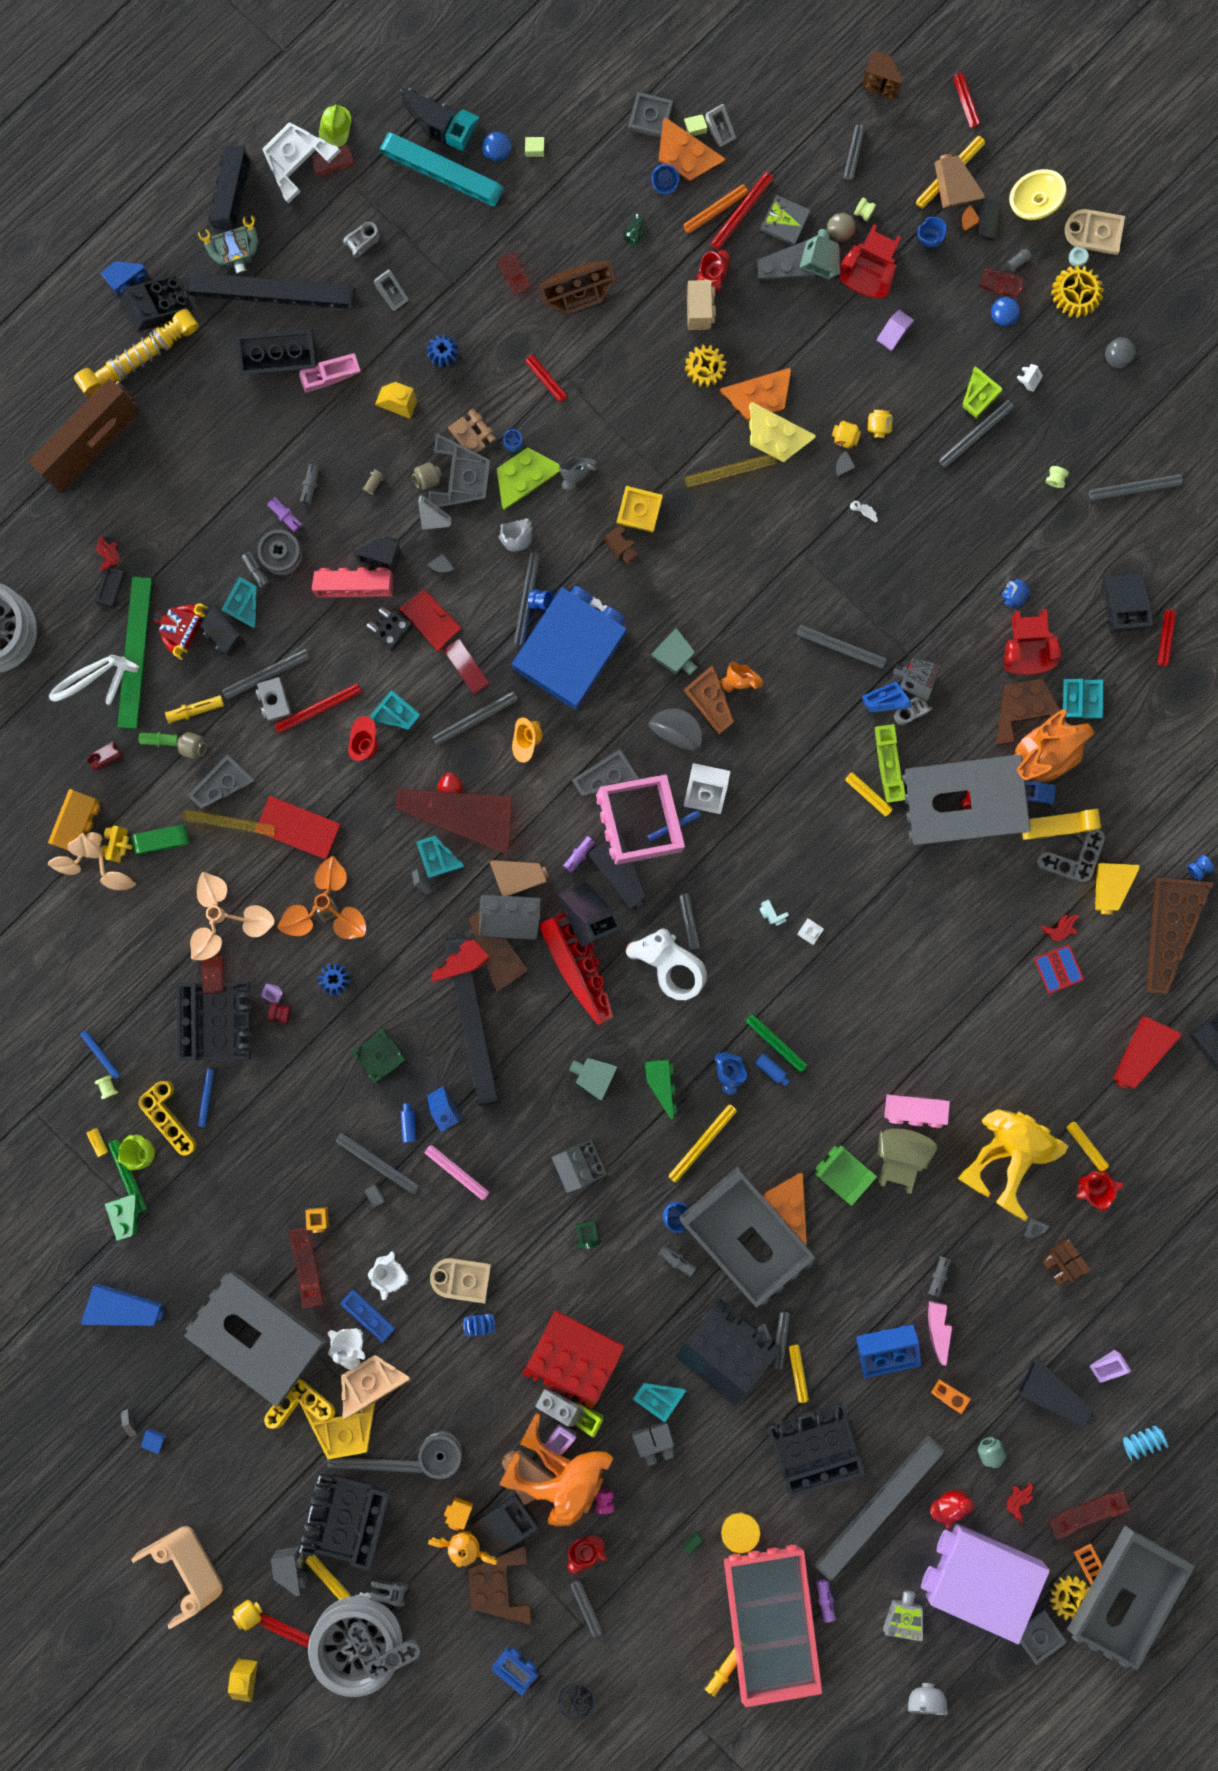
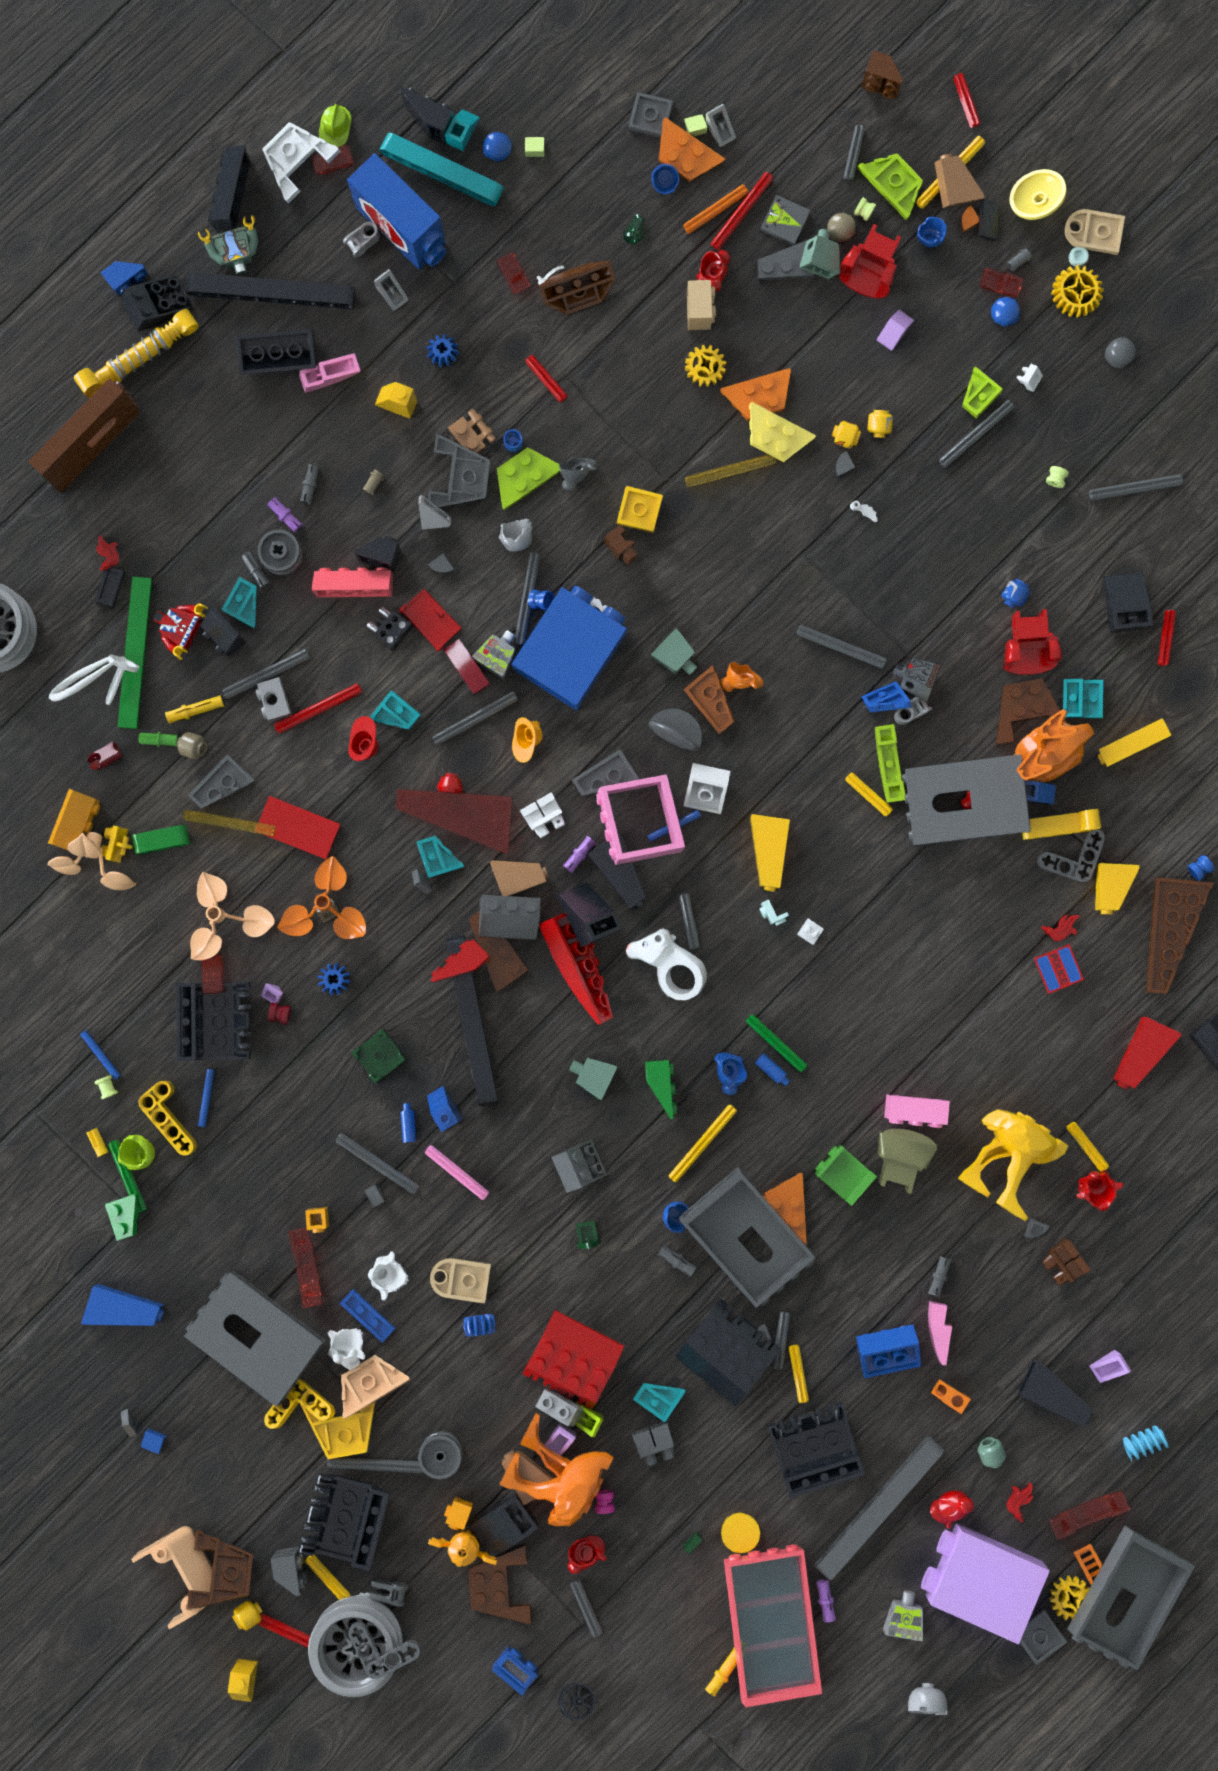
dark tan head [412,462,442,490] -> none
none -> reddish brown wing [186,1530,253,1610]
none -> blue brick [347,153,447,270]
none -> torso [472,630,516,679]
none -> white hips [520,792,565,838]
none -> white piece [536,266,565,285]
none -> yellow slope [750,814,790,892]
none -> lime wing [857,153,923,220]
none -> yellow slope [1097,718,1172,767]

